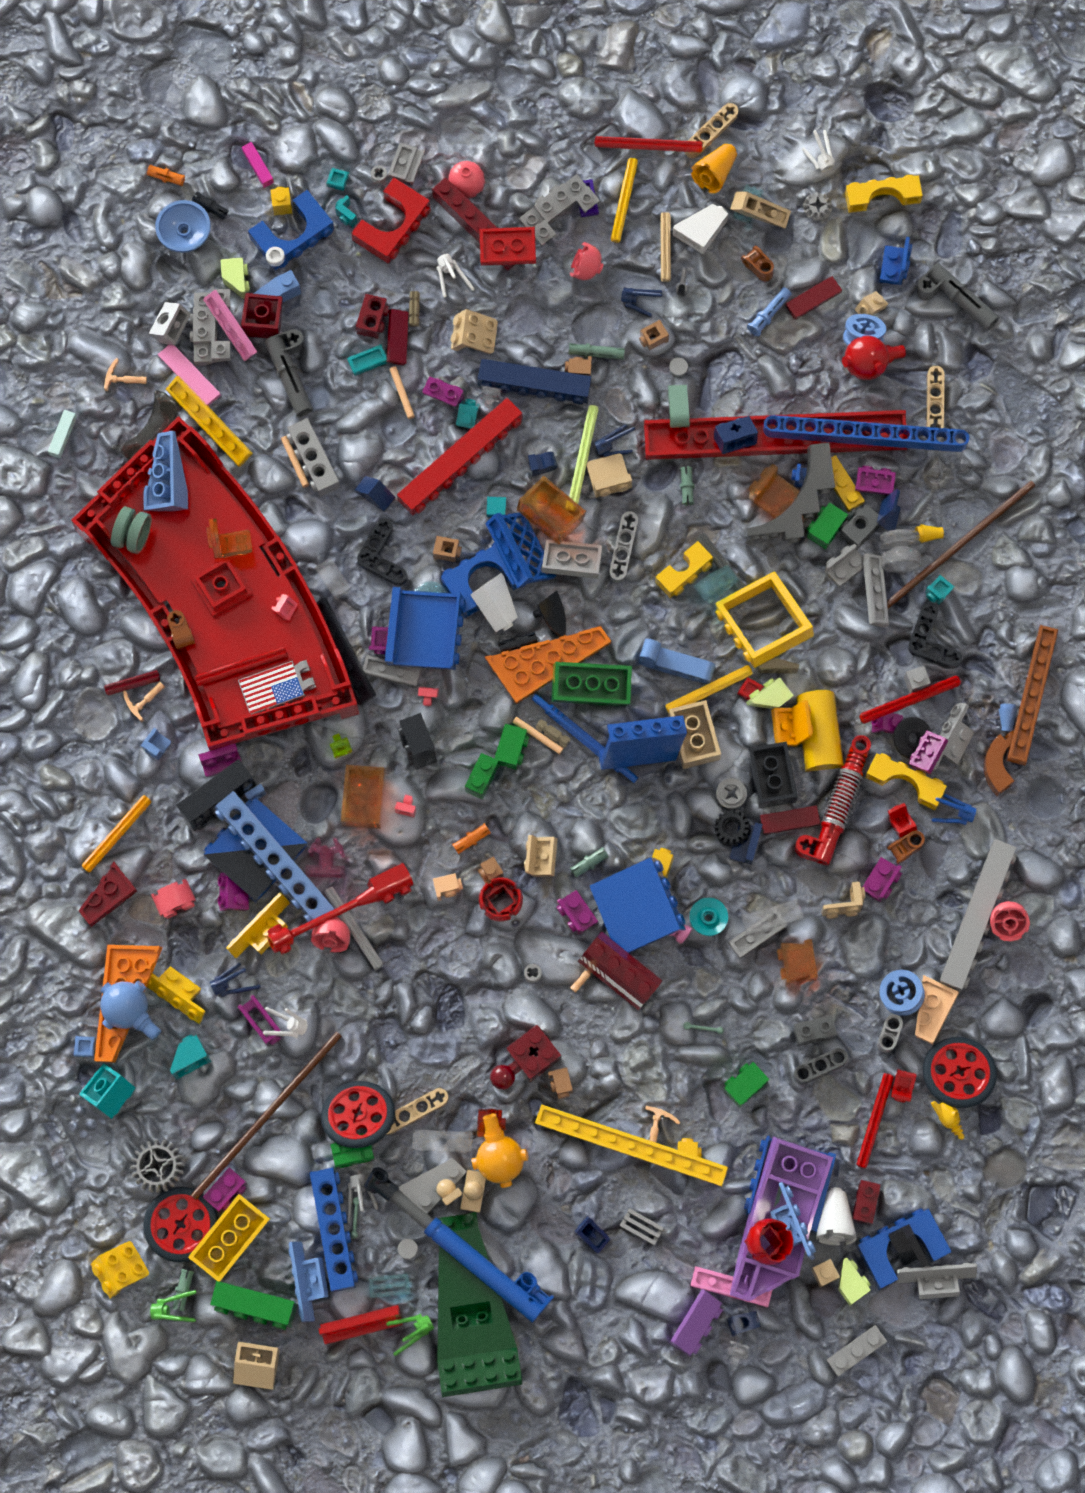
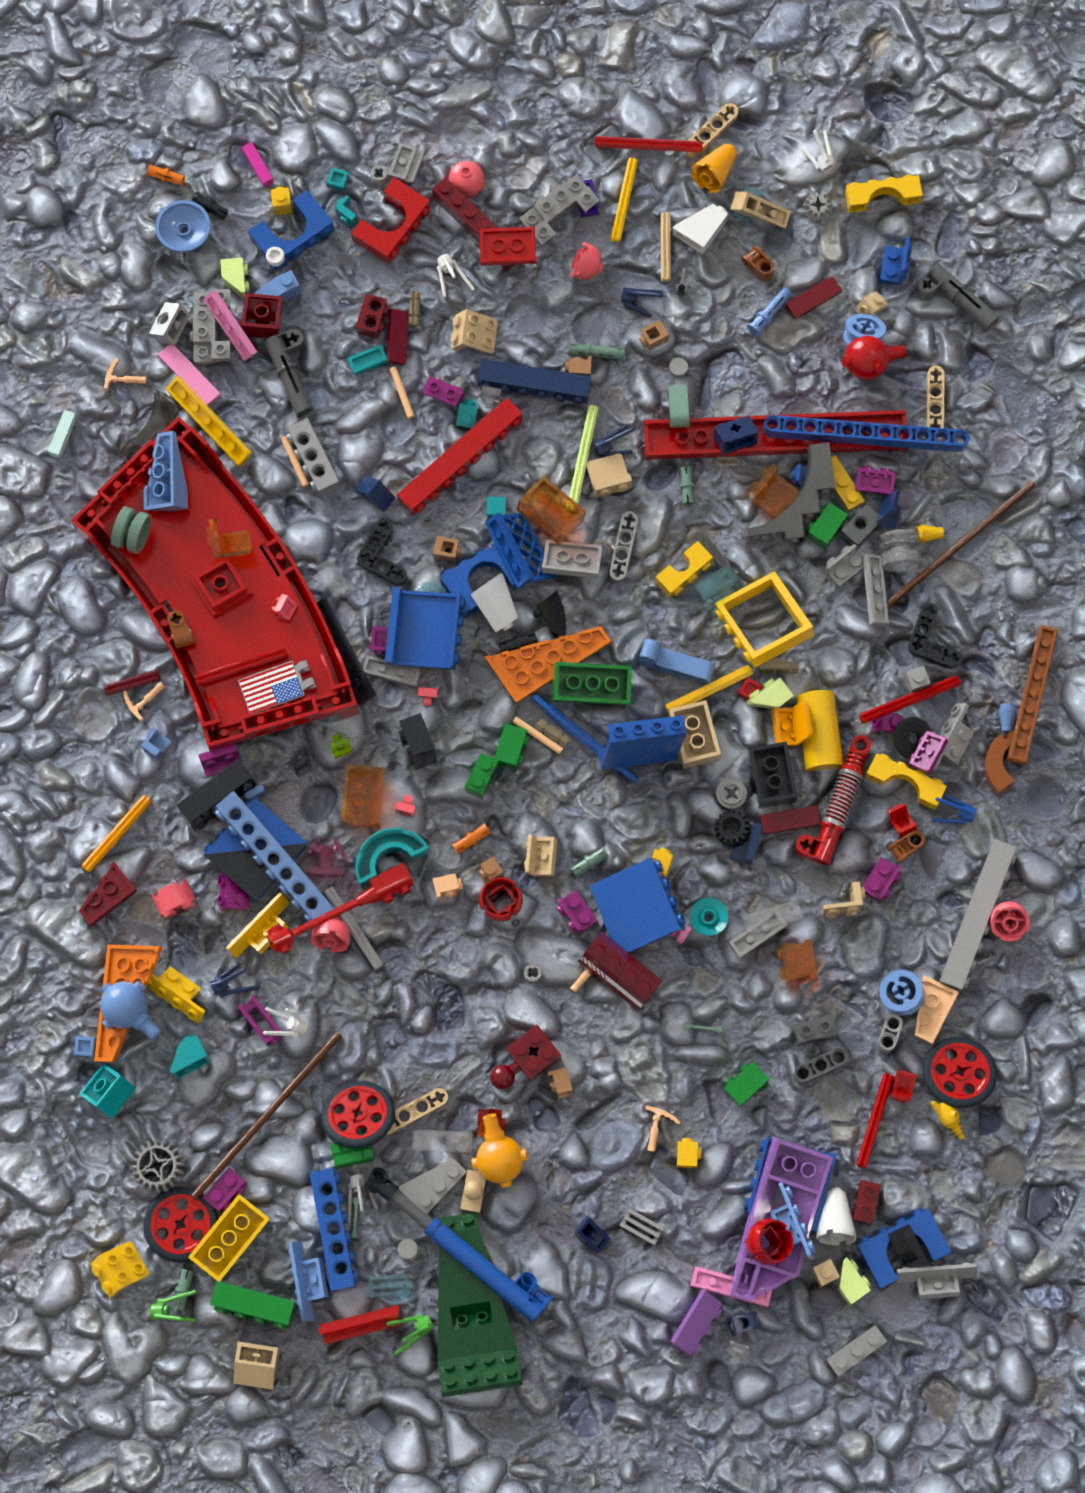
tan tile [436,1179,462,1206] -> none
dark blue leg [528,452,558,477] -> none
yellow plate [535,1104,729,1187] -> none
teal bracket [925,575,955,605] -> none
none -> teal brick [355,828,430,889]

